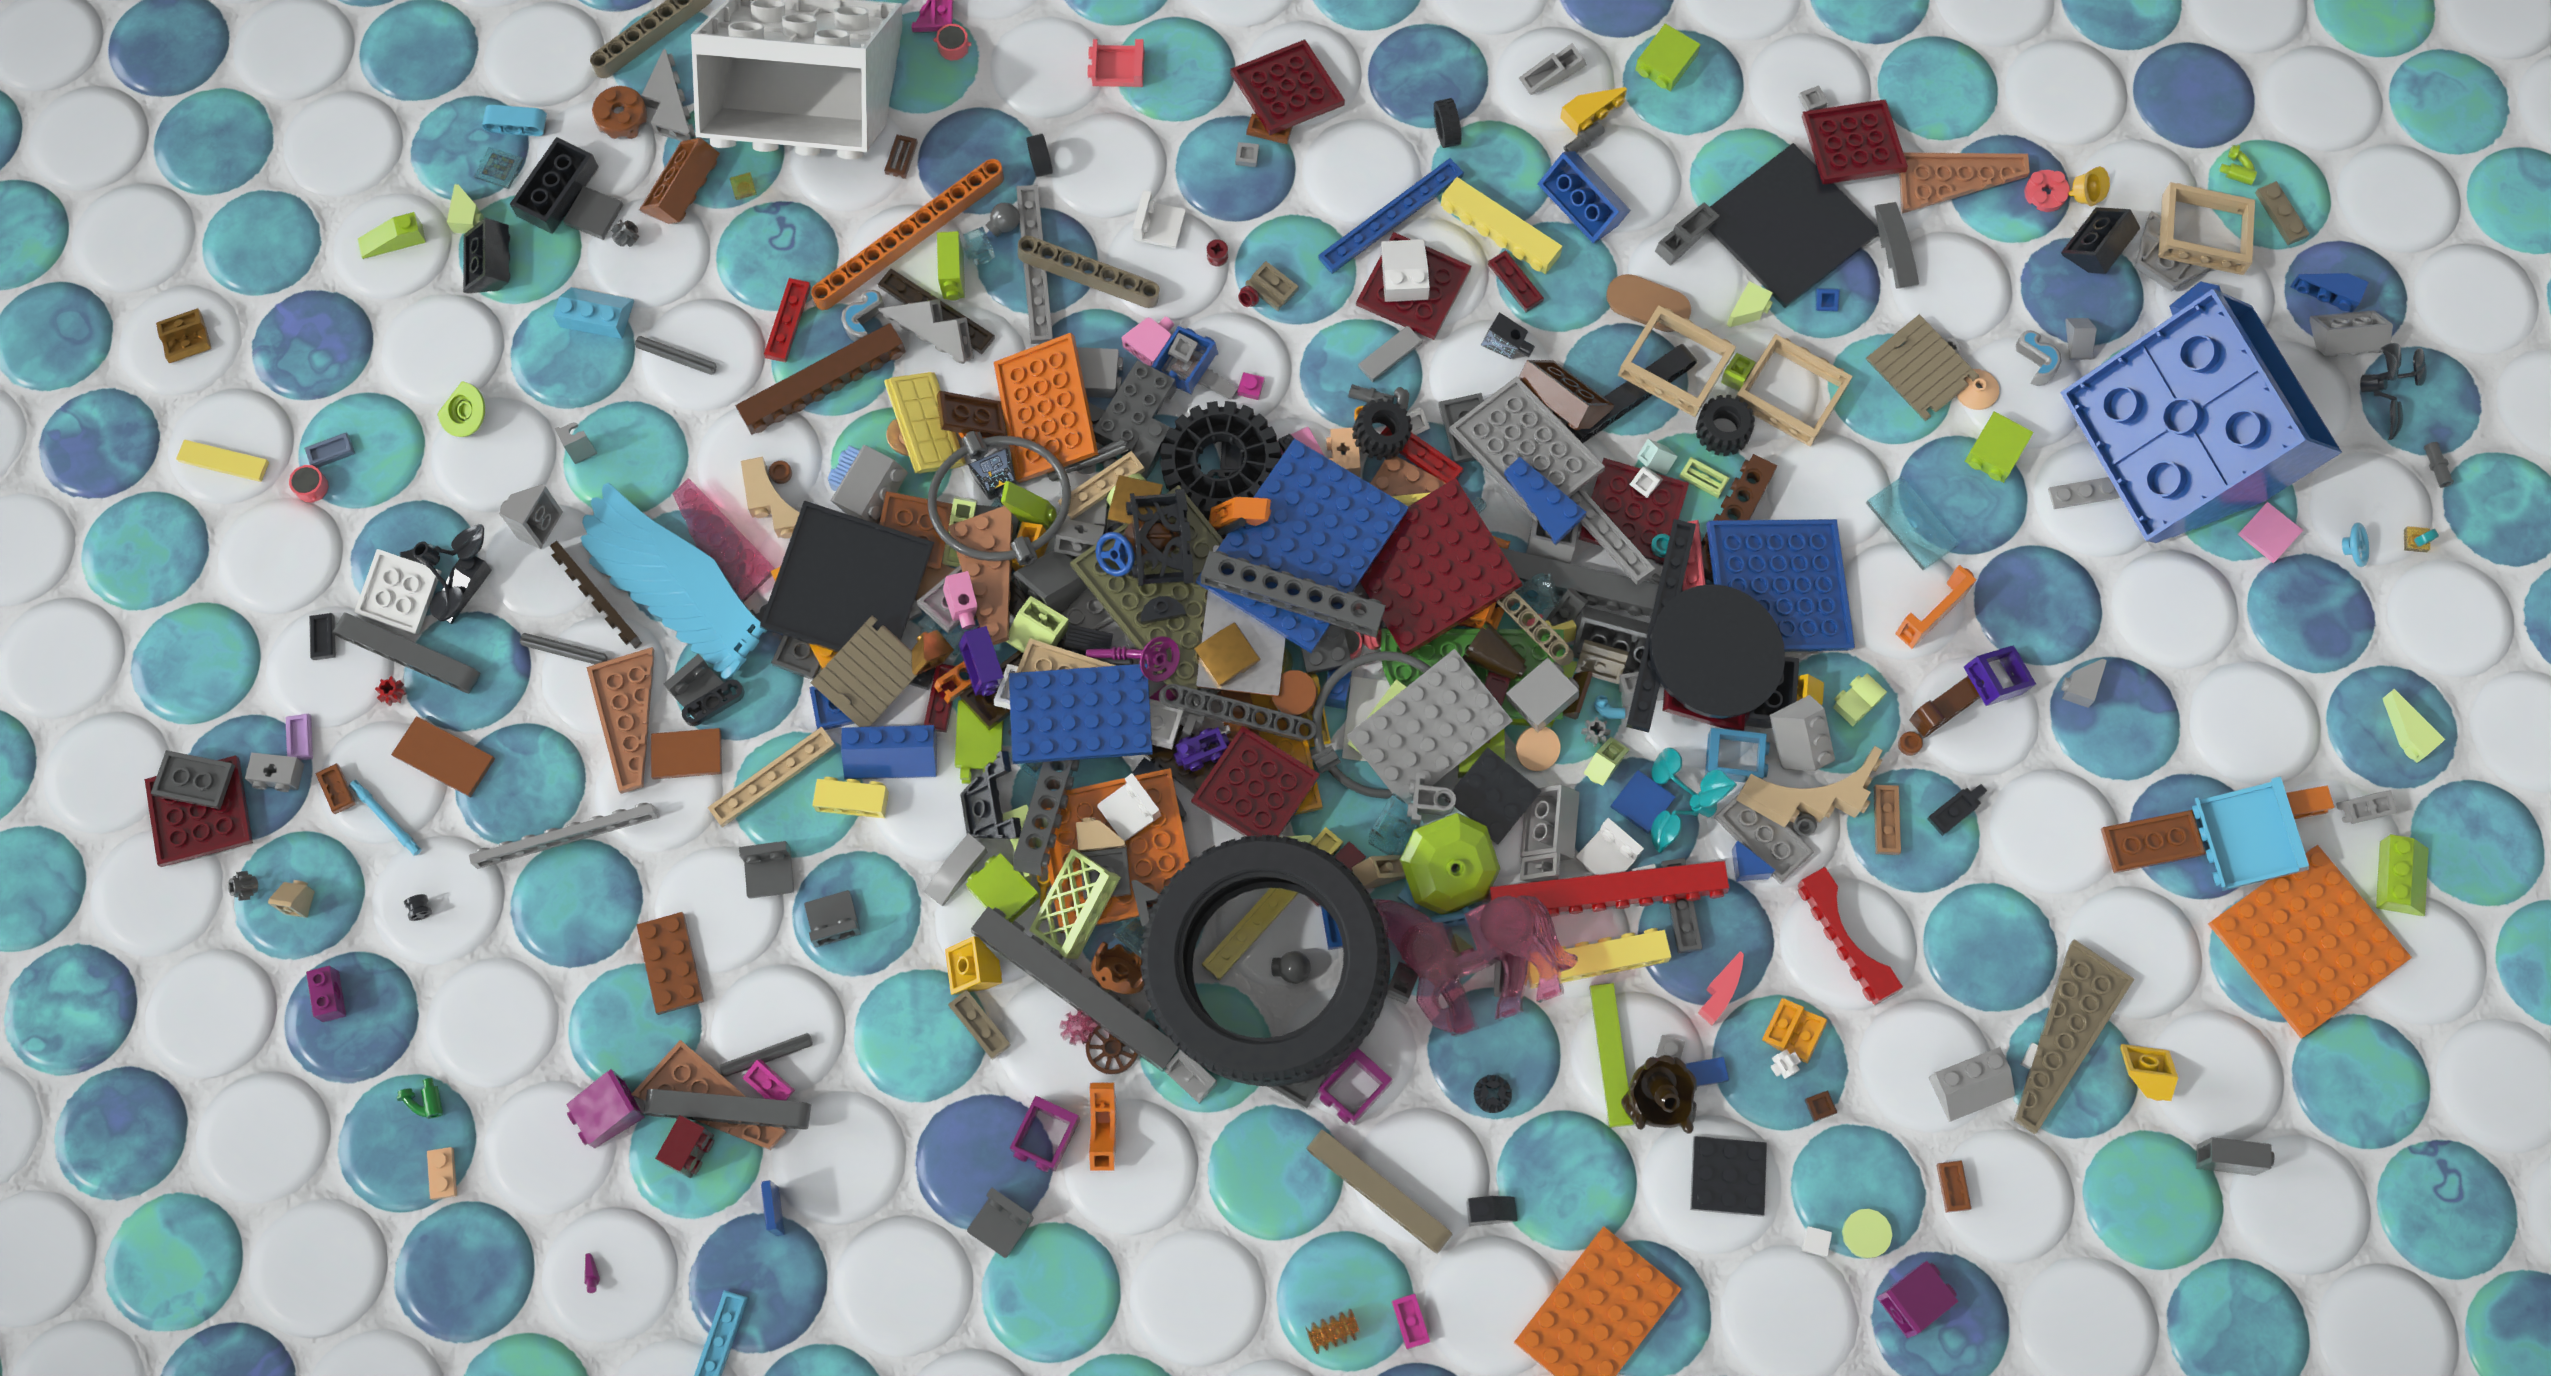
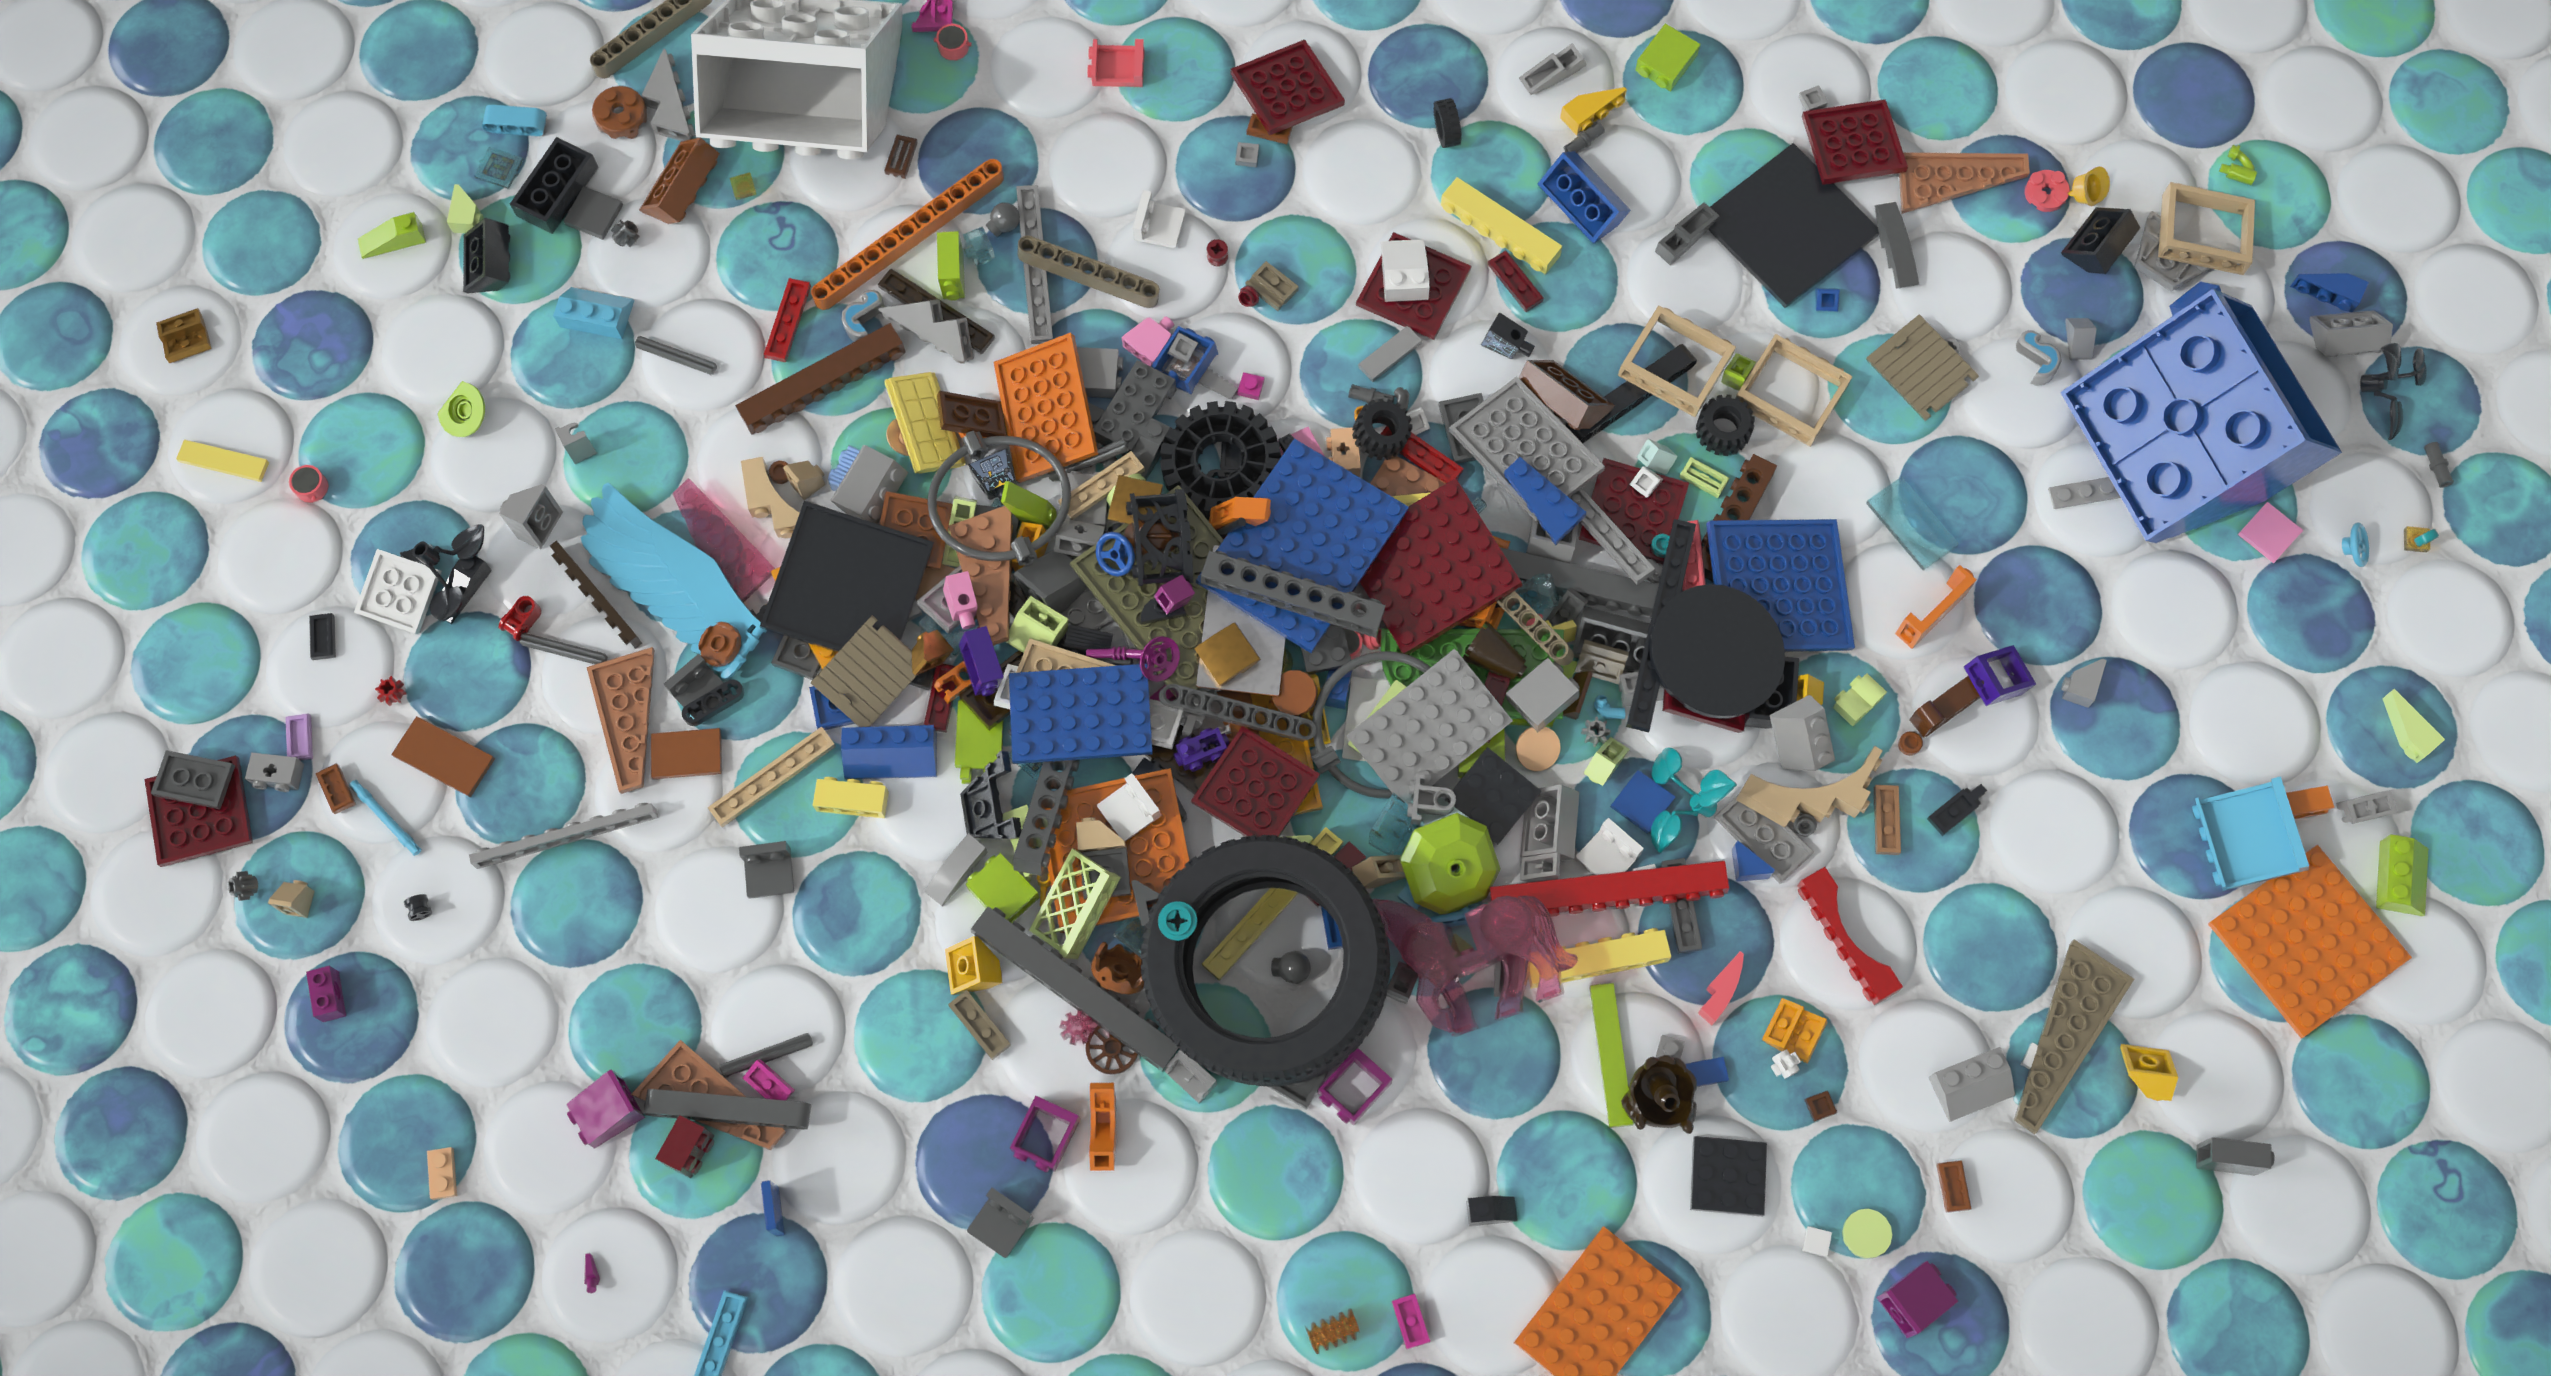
sand blue tile [304,432,355,468] -> none
dark grey beam [333,612,481,694] -> none
green plant [396,1078,443,1119] -> none
dark orange plate [636,912,704,1015] -> none
dark grey bracket [804,890,861,948] -> none
black tyre [1026,134,1053,177] -> none
dark tan beam [1306,1129,1453,1254] -> none
blue plate [1318,158,1464,274] -> none
black gear [1474,1075,1512,1113] -> none
medium nougat tile [1606,274,1691,332] -> none
dark azure window [1705,728,1770,783] -> none
yellowish green slope [1727,281,1773,327] -> none
light nougat dish [1957,369,1999,410] -> none
lime brick [1964,411,2034,483] -> none
dark orange tile [2101,810,2206,873] -> none
dark tan plate [2255,181,2310,245] -> none
none -> red piece [498,596,541,641]
none -> dark orange tile [698,622,741,667]
none -> tan slope [783,460,825,500]
none -> magenta brick [1154,575,1195,615]
none -> teal gear [1158,901,1198,941]

